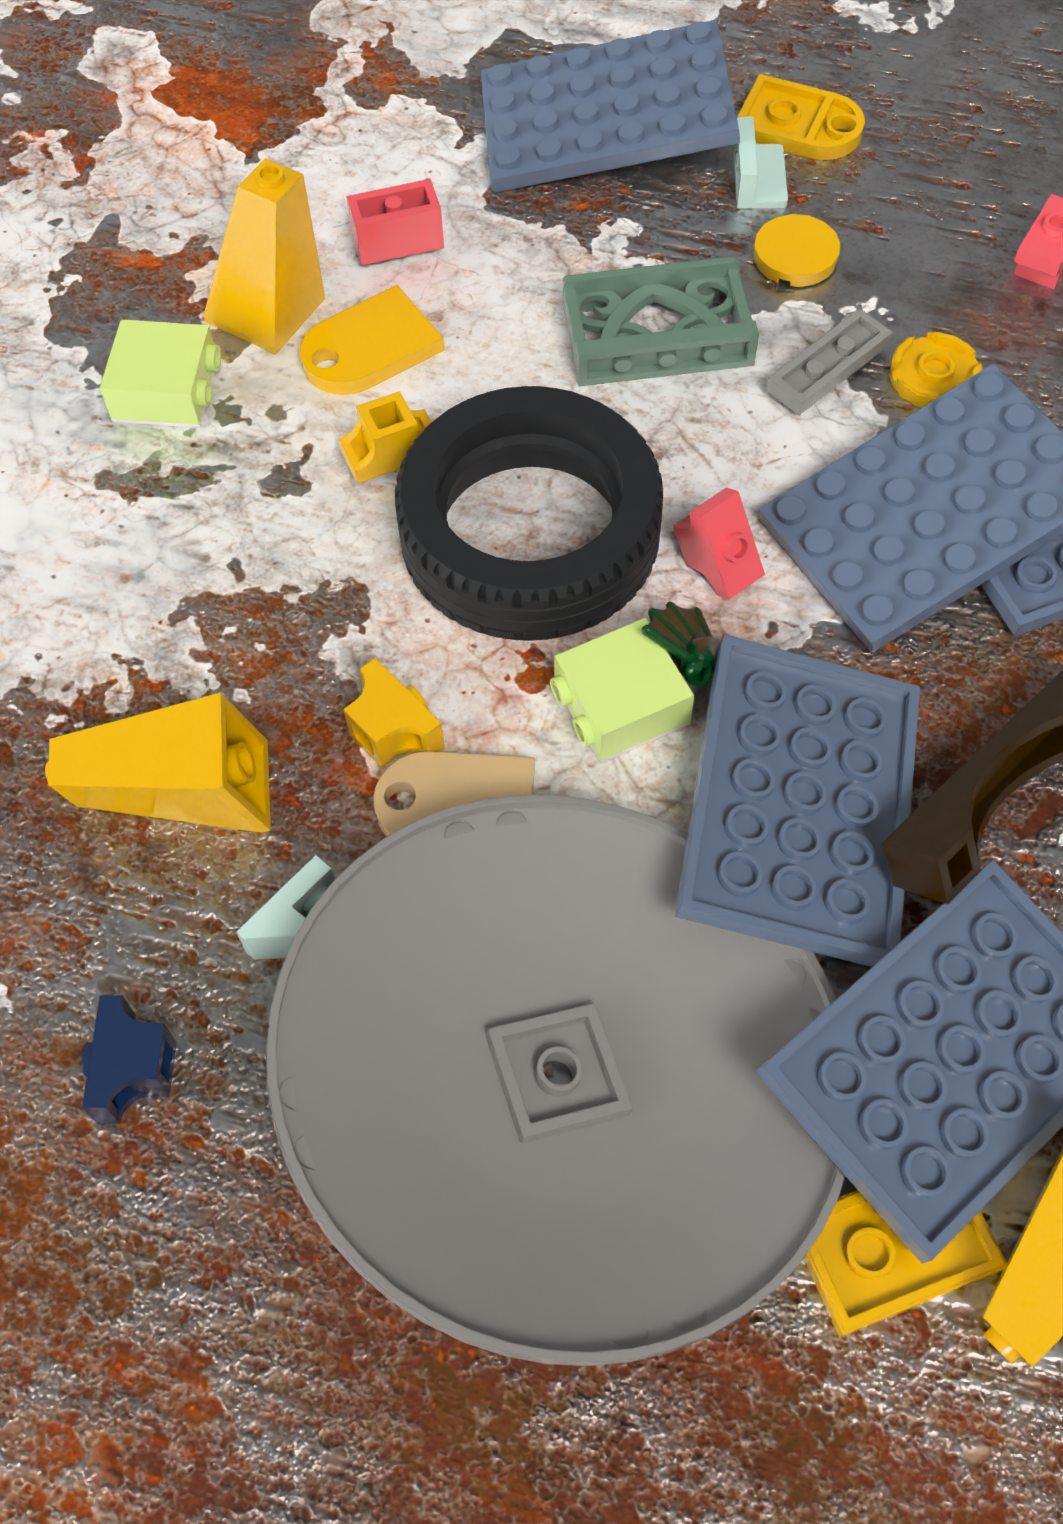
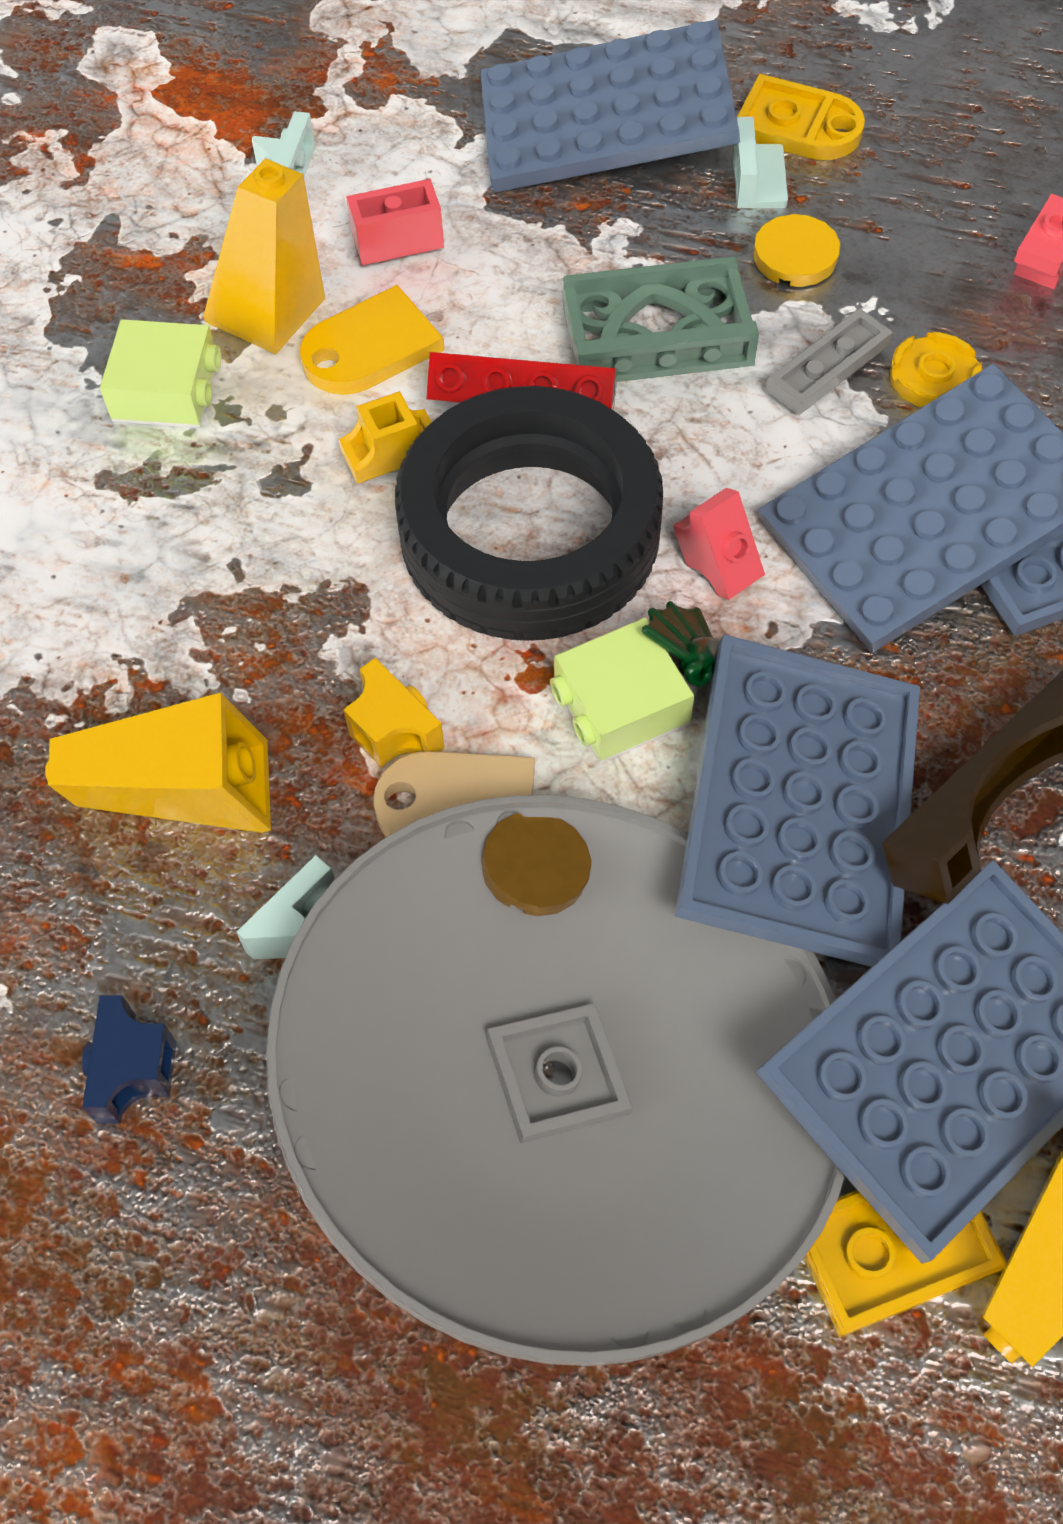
none -> light aqua slope [252,111,316,177]
none -> red piece [426,352,618,410]
none -> pearl gold tile [481,813,592,916]

